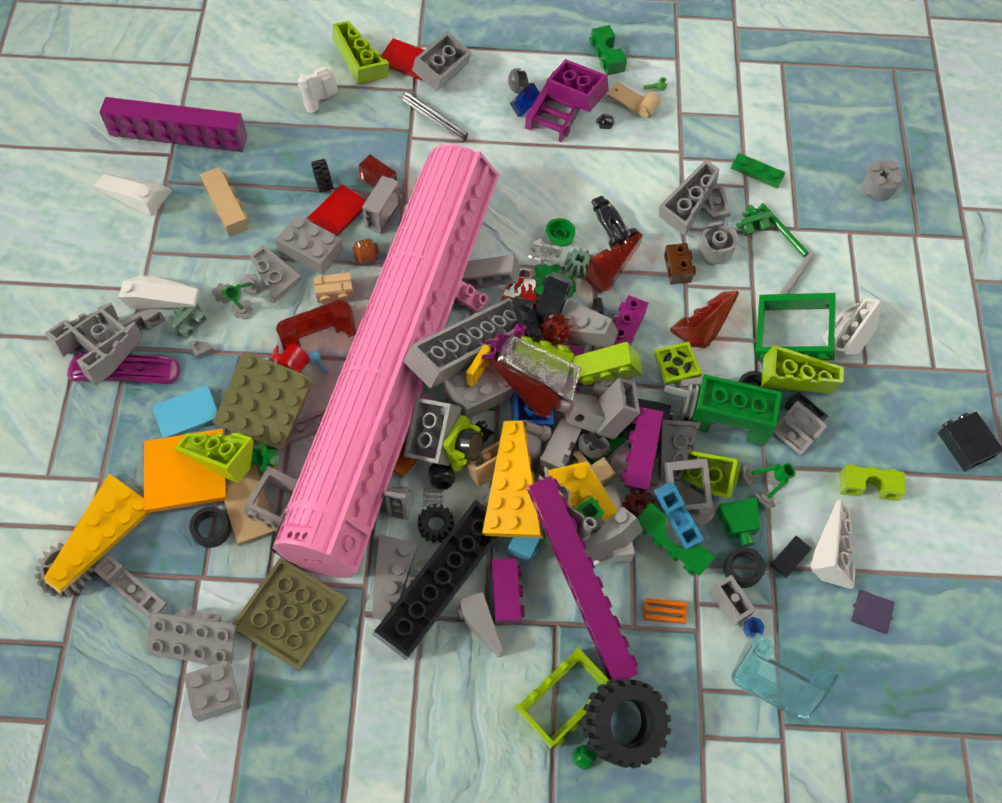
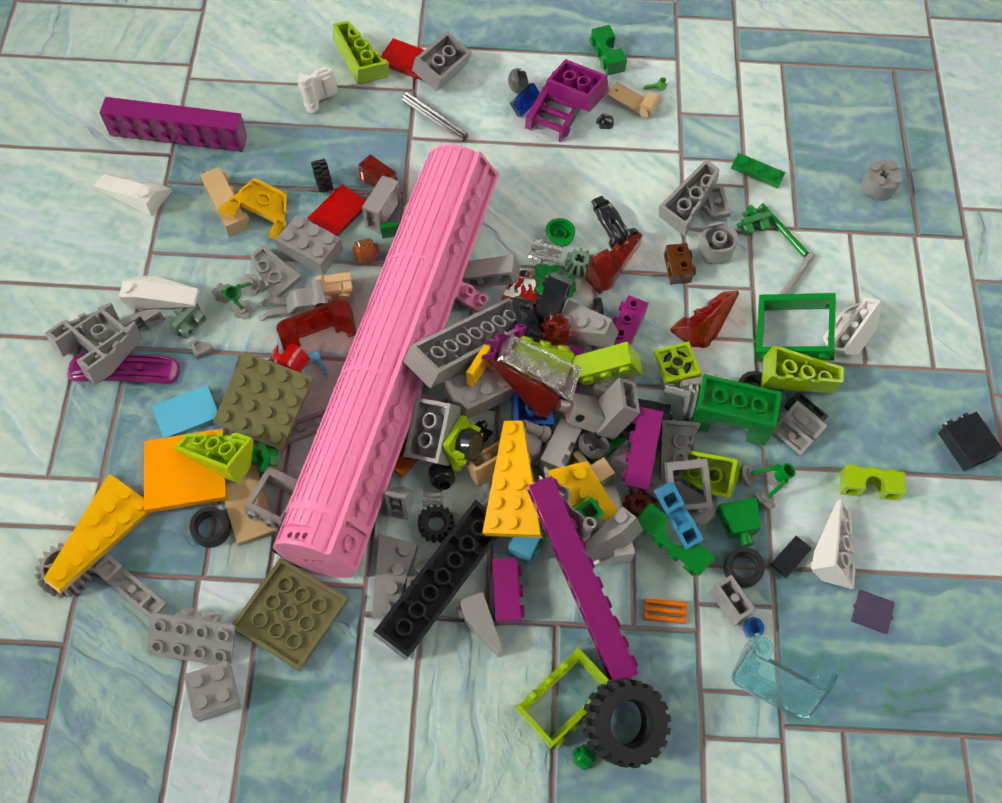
none -> yellow wing [217,178,287,240]
none -> light grey flag [258,279,328,321]
none -> green tile [380,221,399,239]

